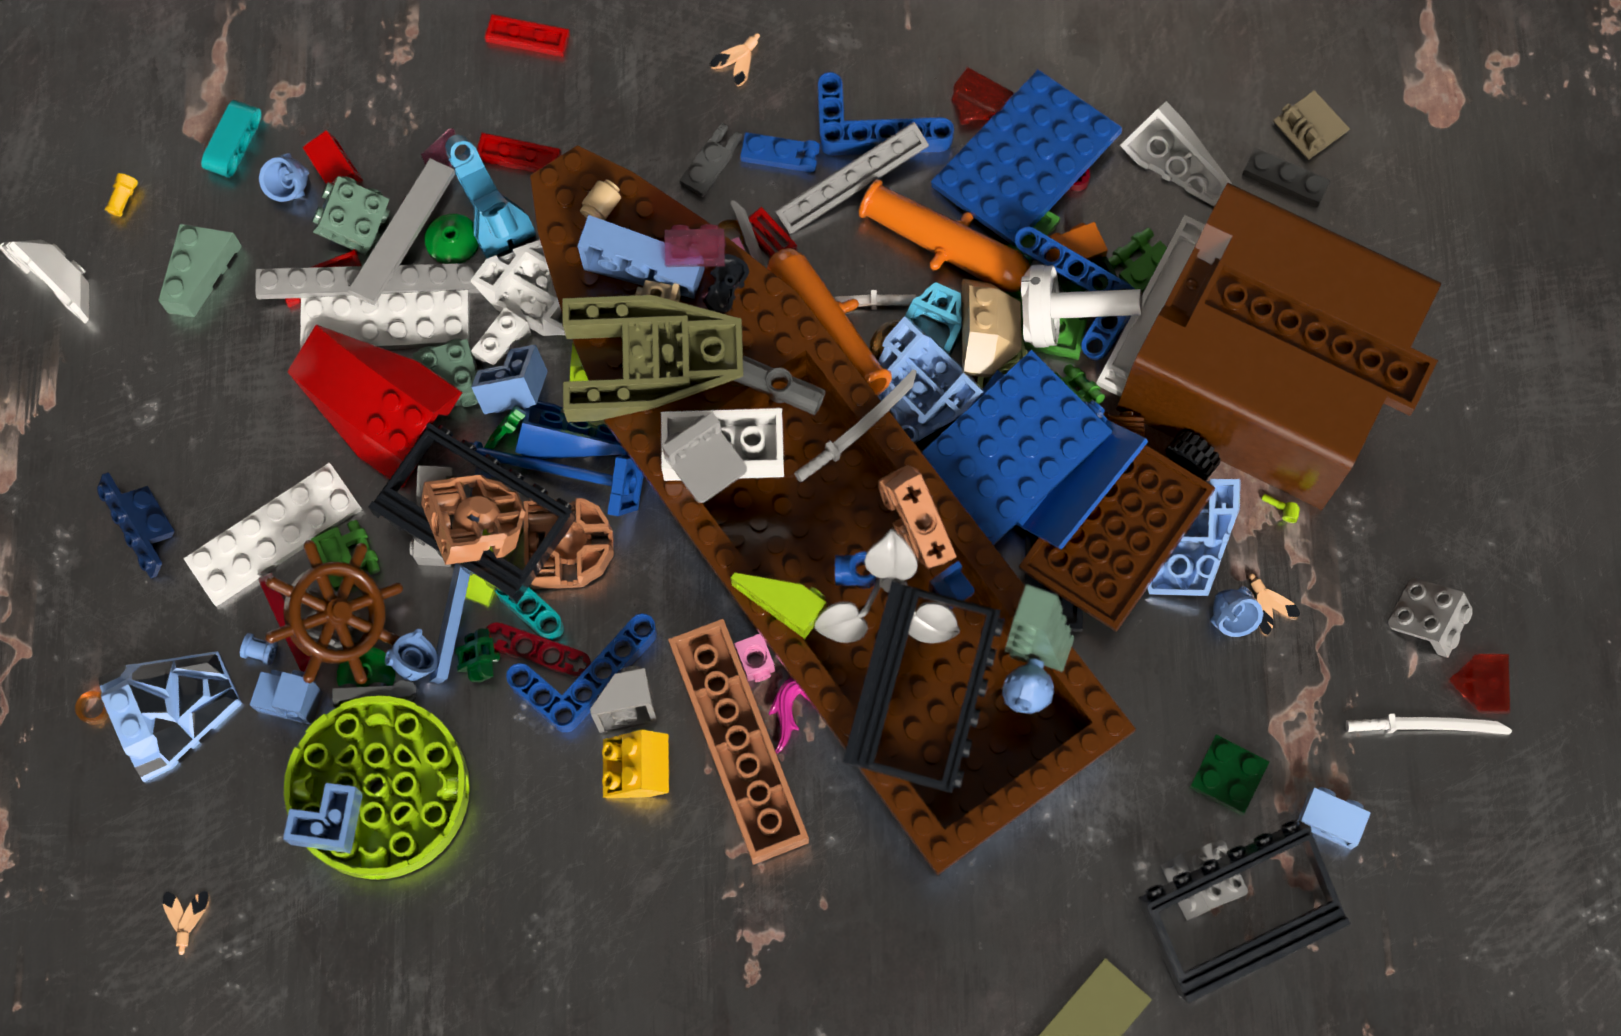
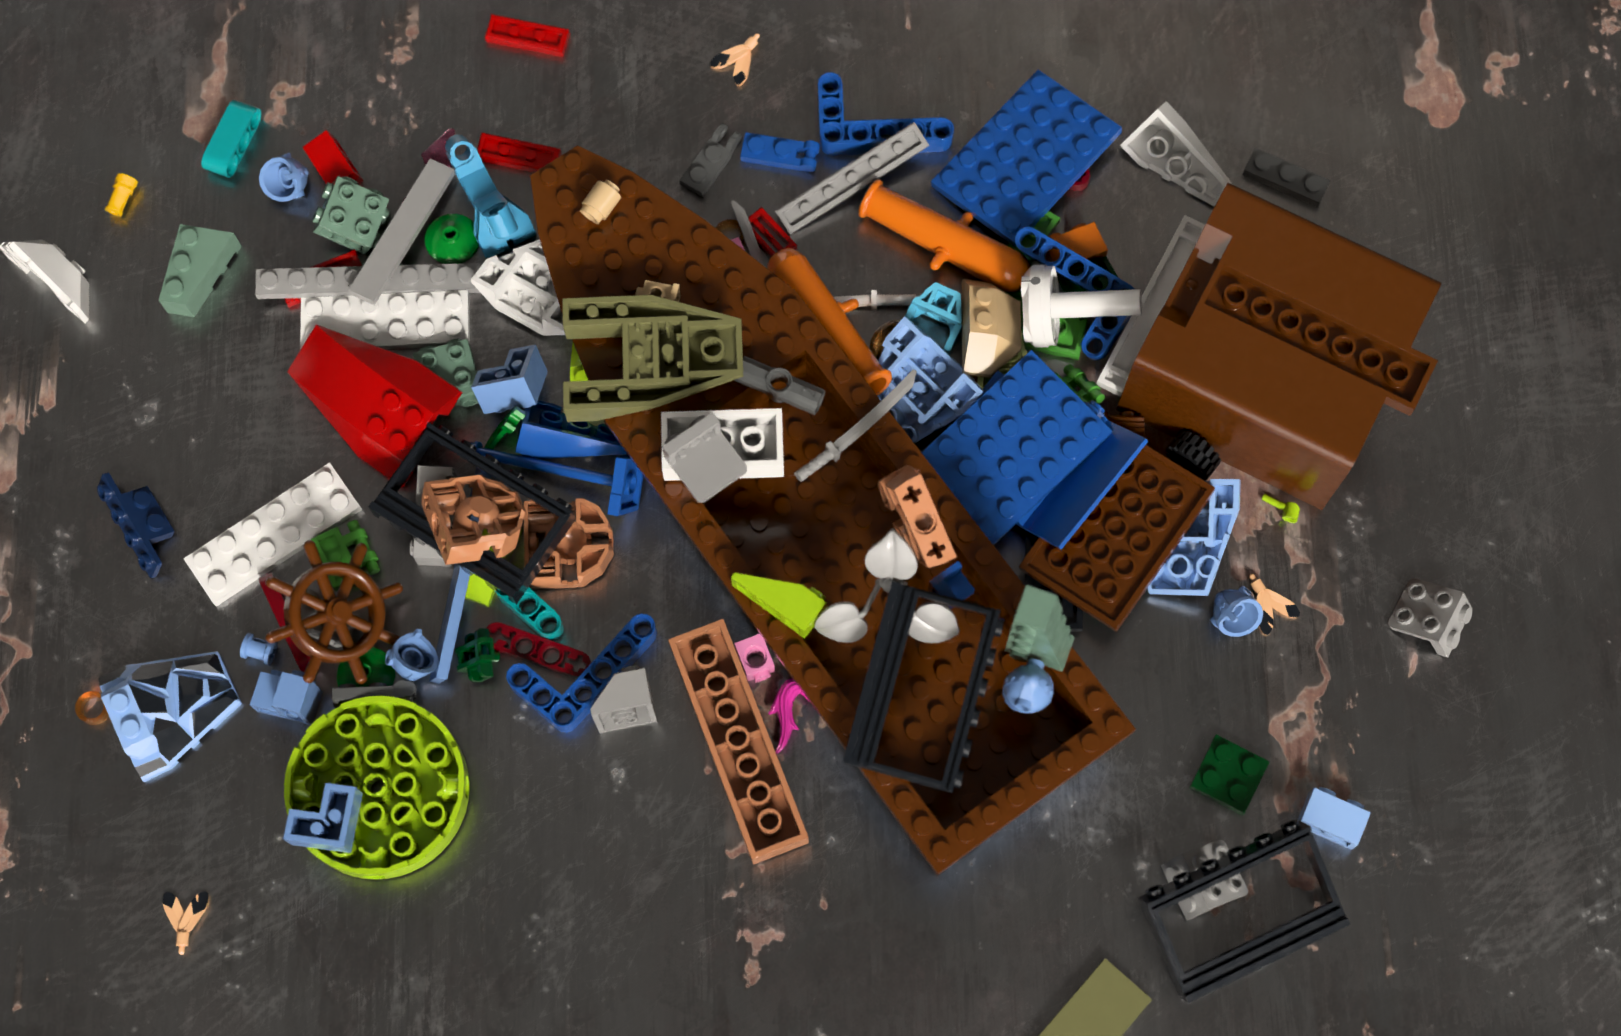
white brick [471,308,532,369] -> none
medium blue wedge [578,215,705,299] -> none
yellow slope [602,730,669,798] -> none
clear pink bracket [665,224,726,267] -> none
black piece [704,254,749,314] -> none
blue piece [835,551,879,589] -> none
clear red slope [951,67,1014,124] -> none
bright green plate [1108,227,1167,294] -> none
dark tan hinge [1273,90,1350,160] -> none
white sword [1346,714,1512,734] -> none
clear red slope [1449,654,1510,714] -> none

